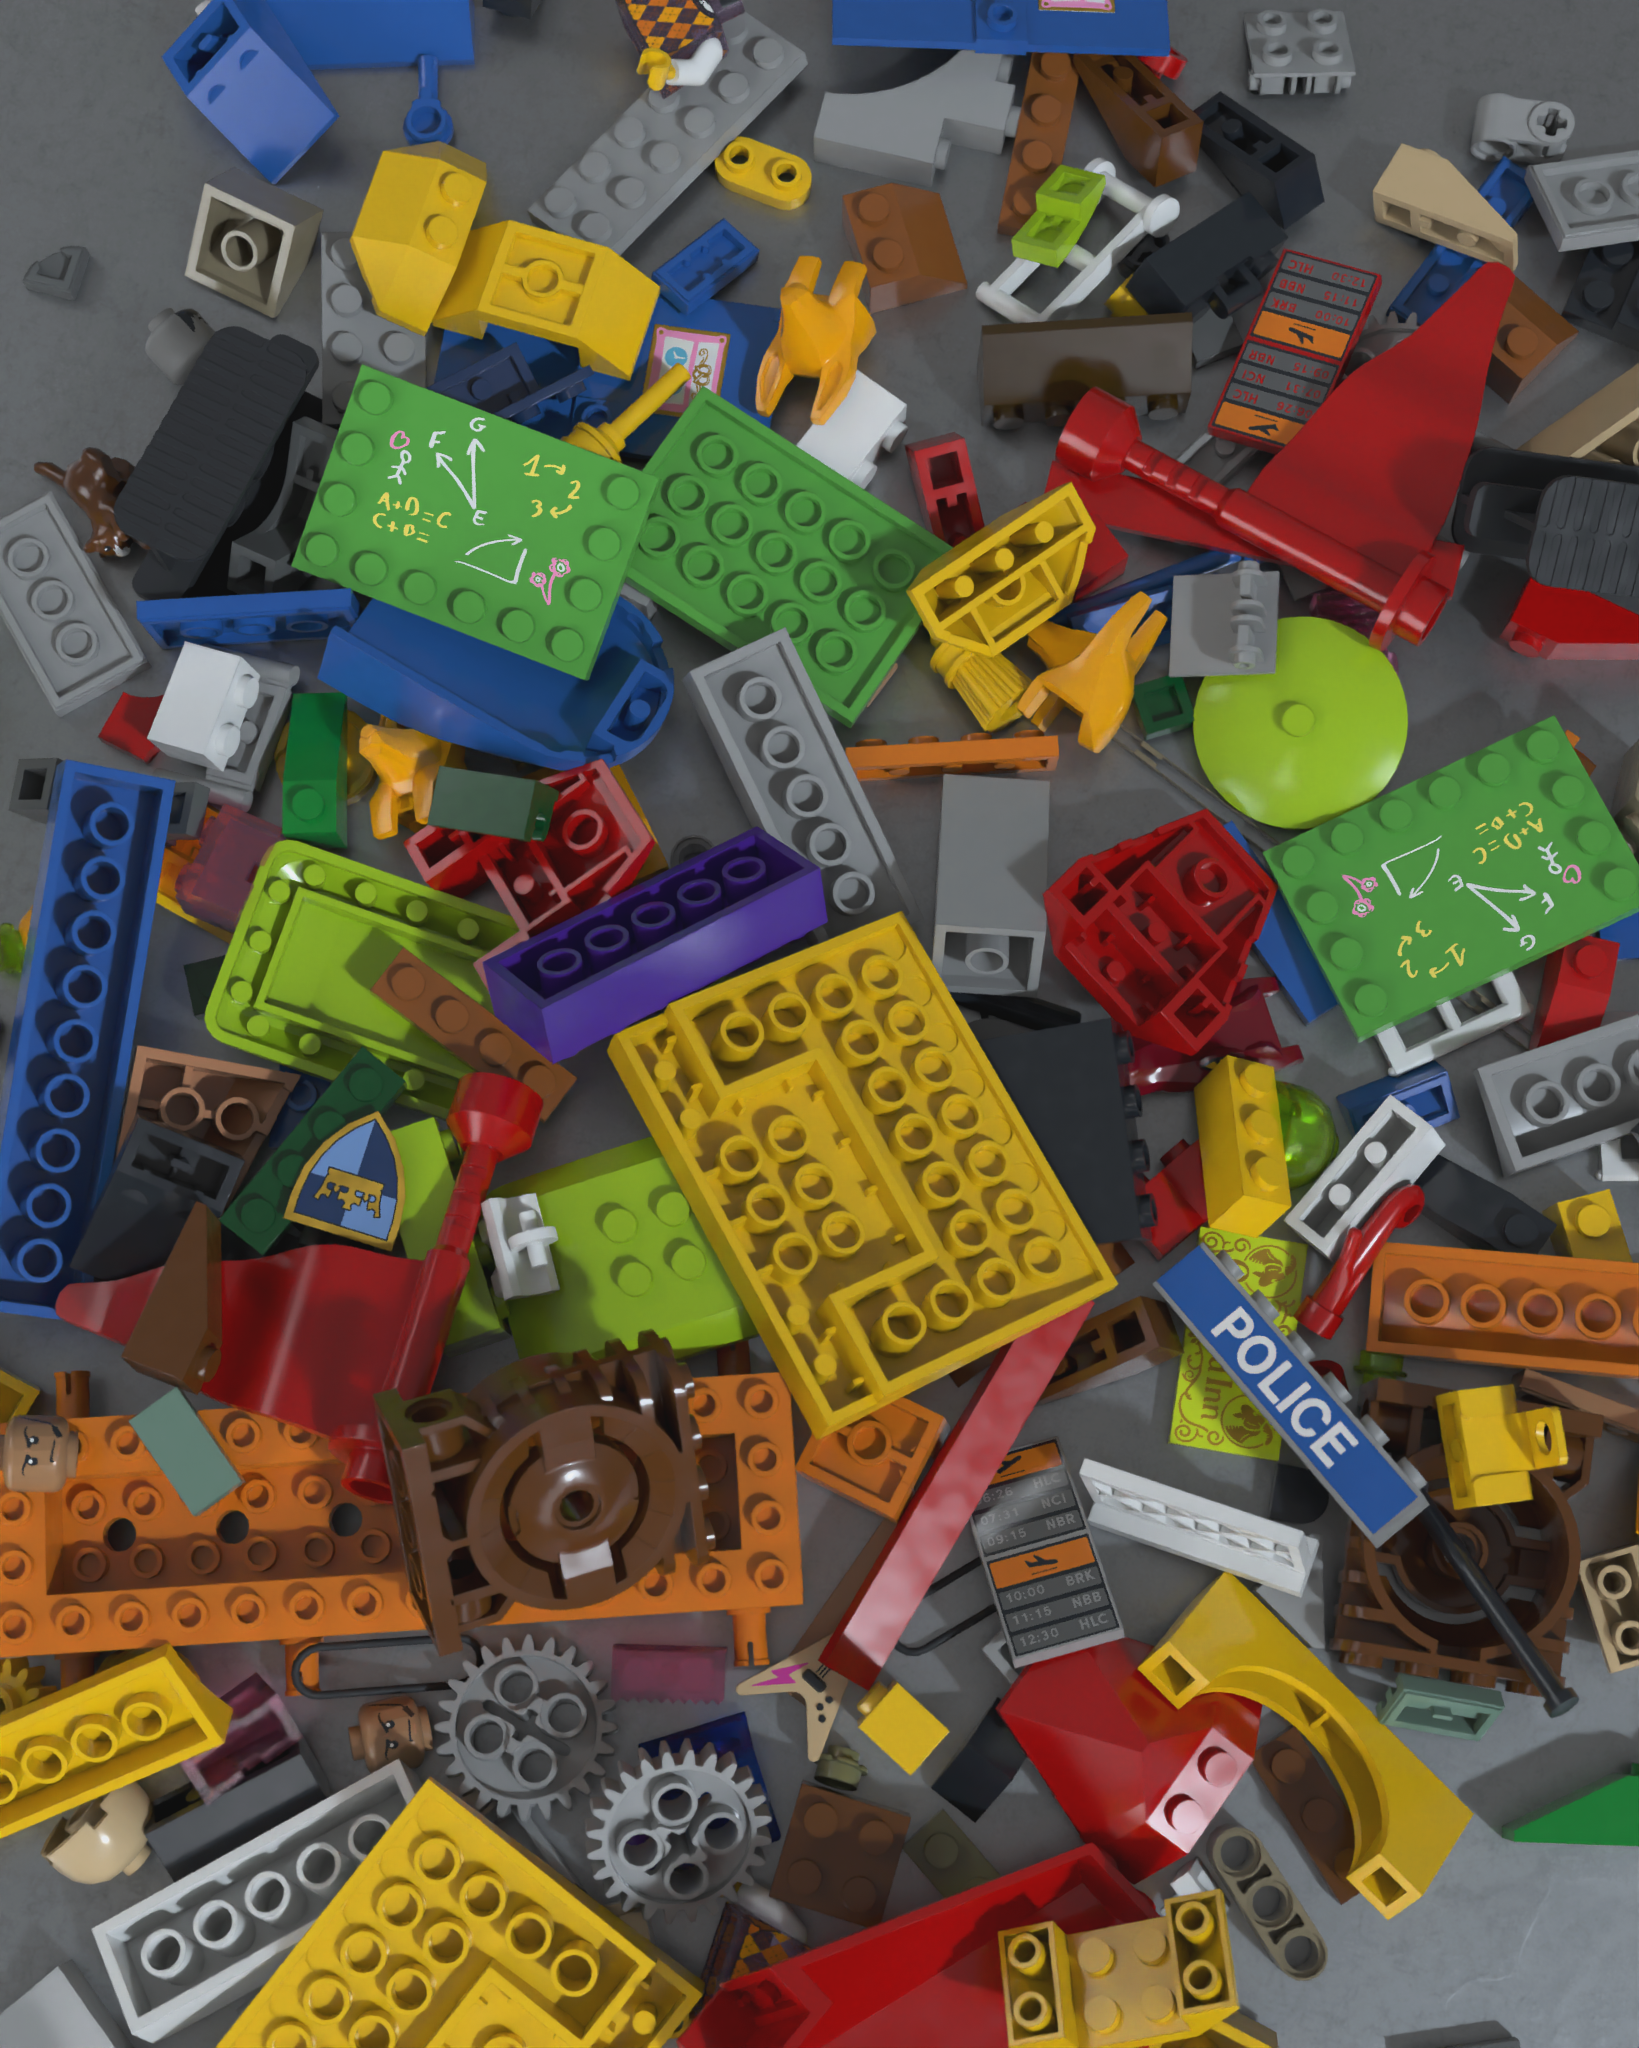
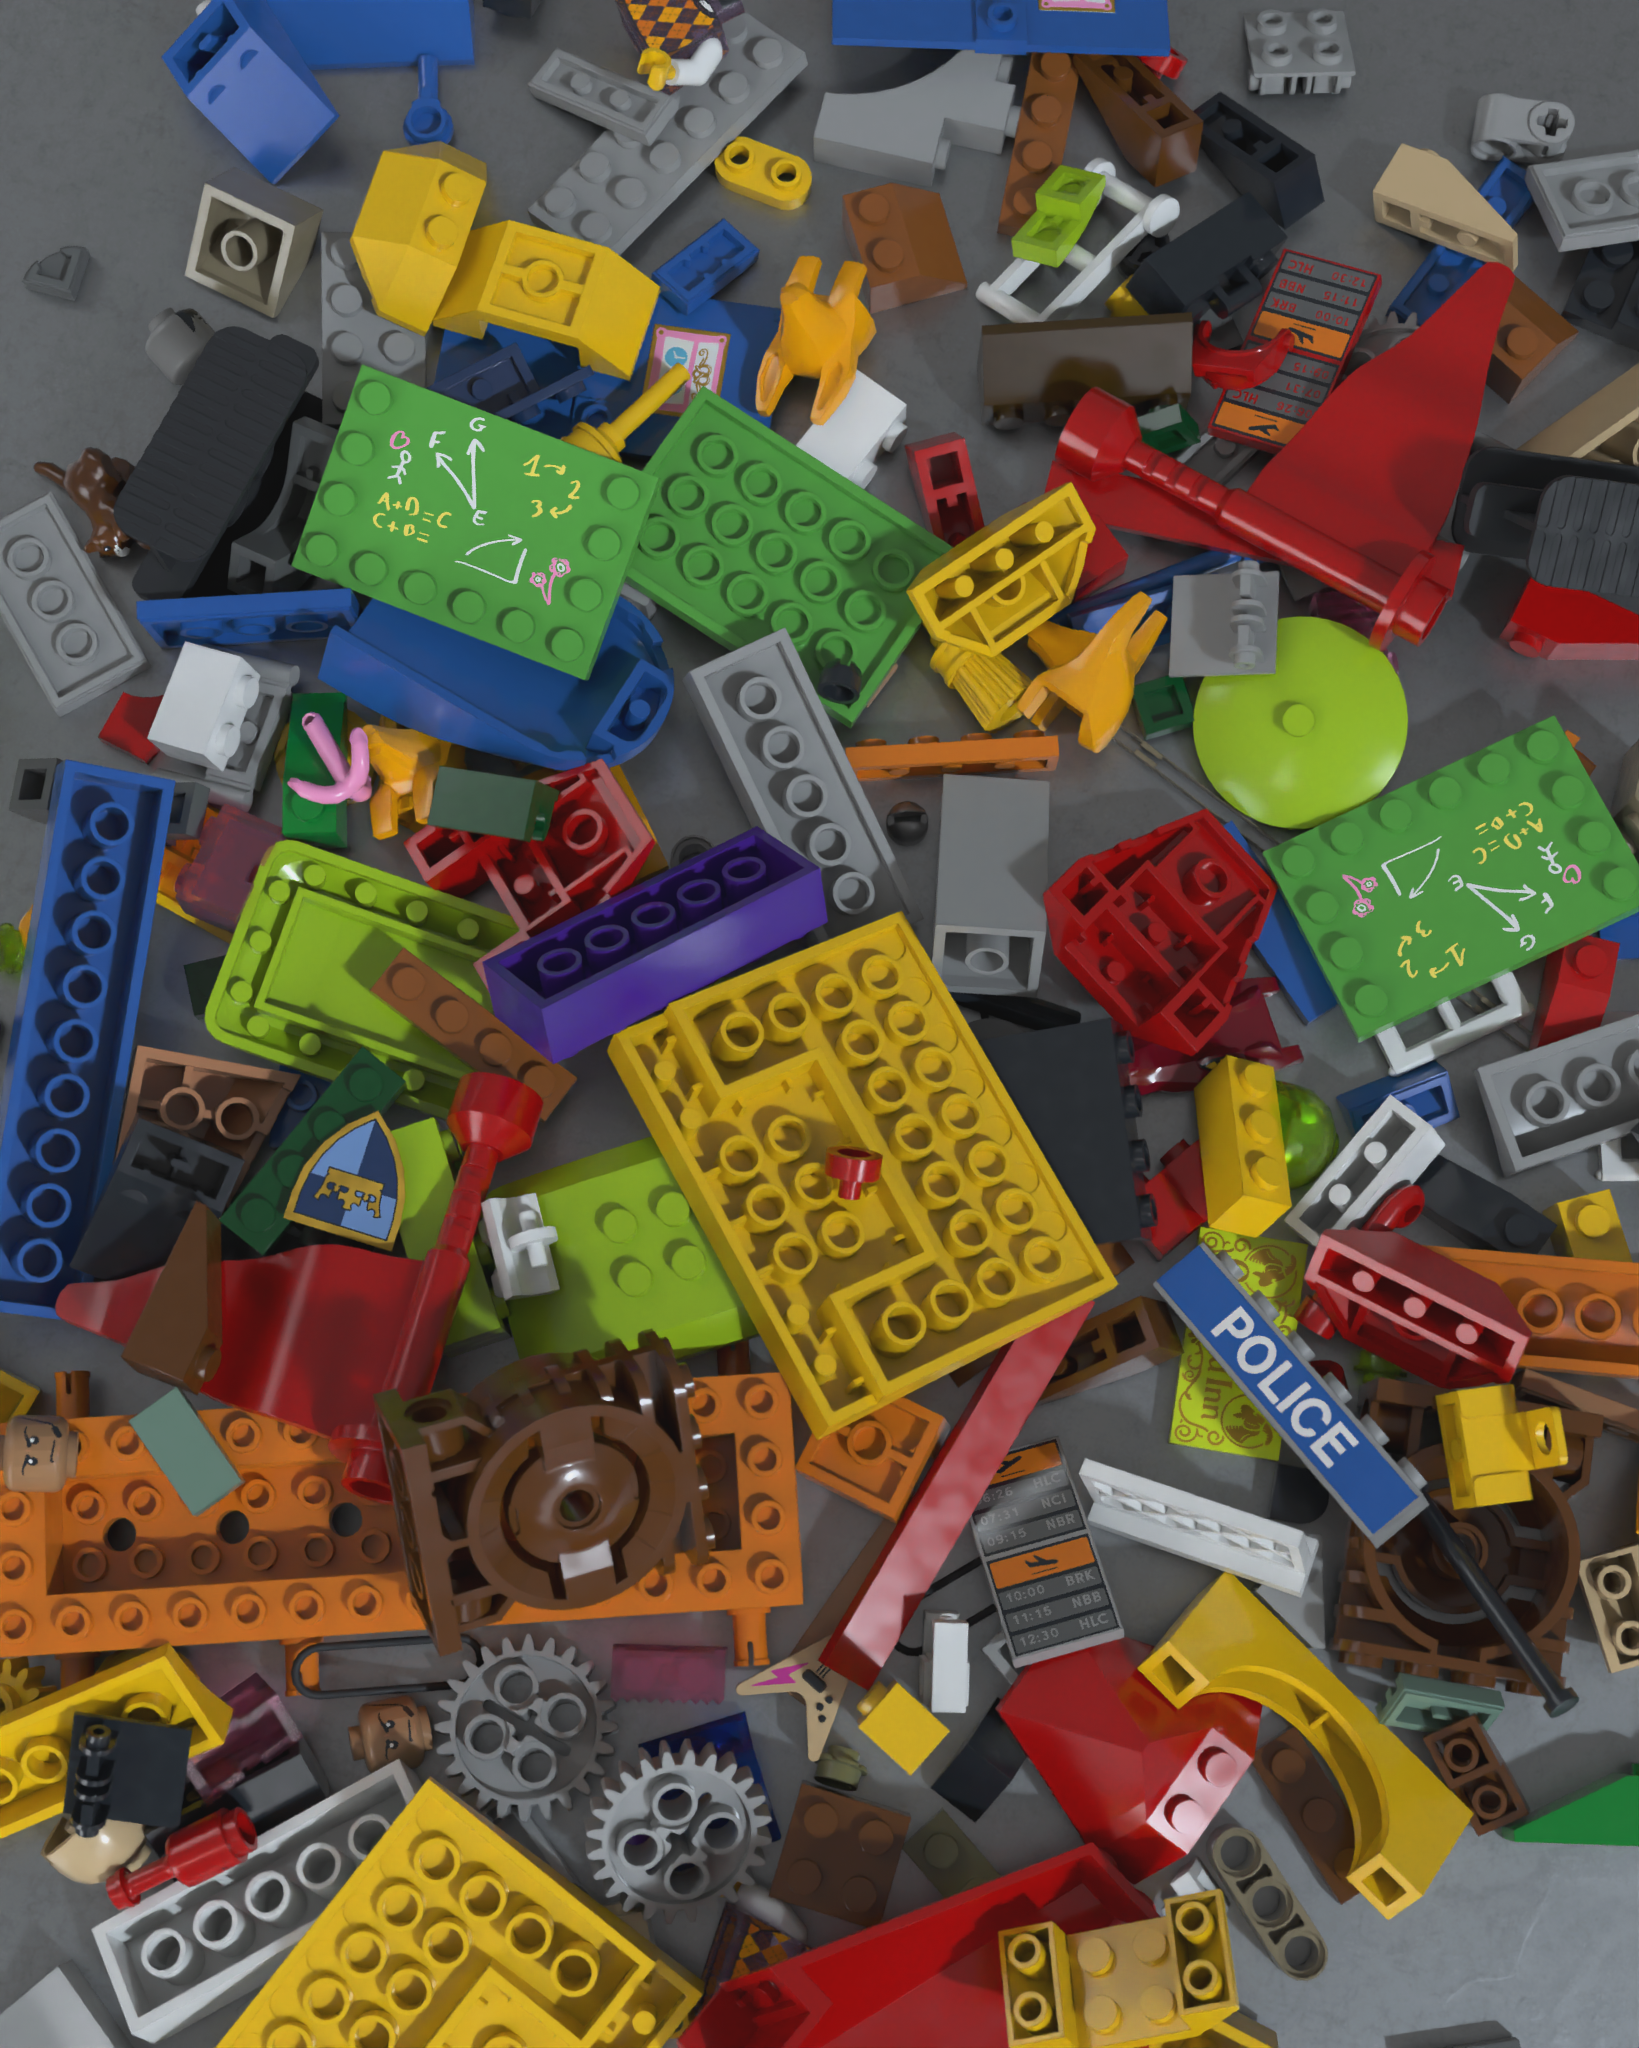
none -> black hinge [63,1711,193,1838]
none -> red piece [106,1807,258,1910]
none -> bright pink piece [287,712,372,804]
none -> light grey tile [528,48,679,147]
none -> black hinge [817,658,862,704]
none -> red tile [824,1146,883,1200]
none -> flat silver hinge [886,801,929,846]
none -> white brick [918,1610,970,1713]
none -> dark green plate [1137,403,1201,454]
none -> red helmet [1192,320,1295,391]
none -> red wedge [1304,1229,1533,1389]
none -> reddish brown slope [1423,1713,1530,1837]

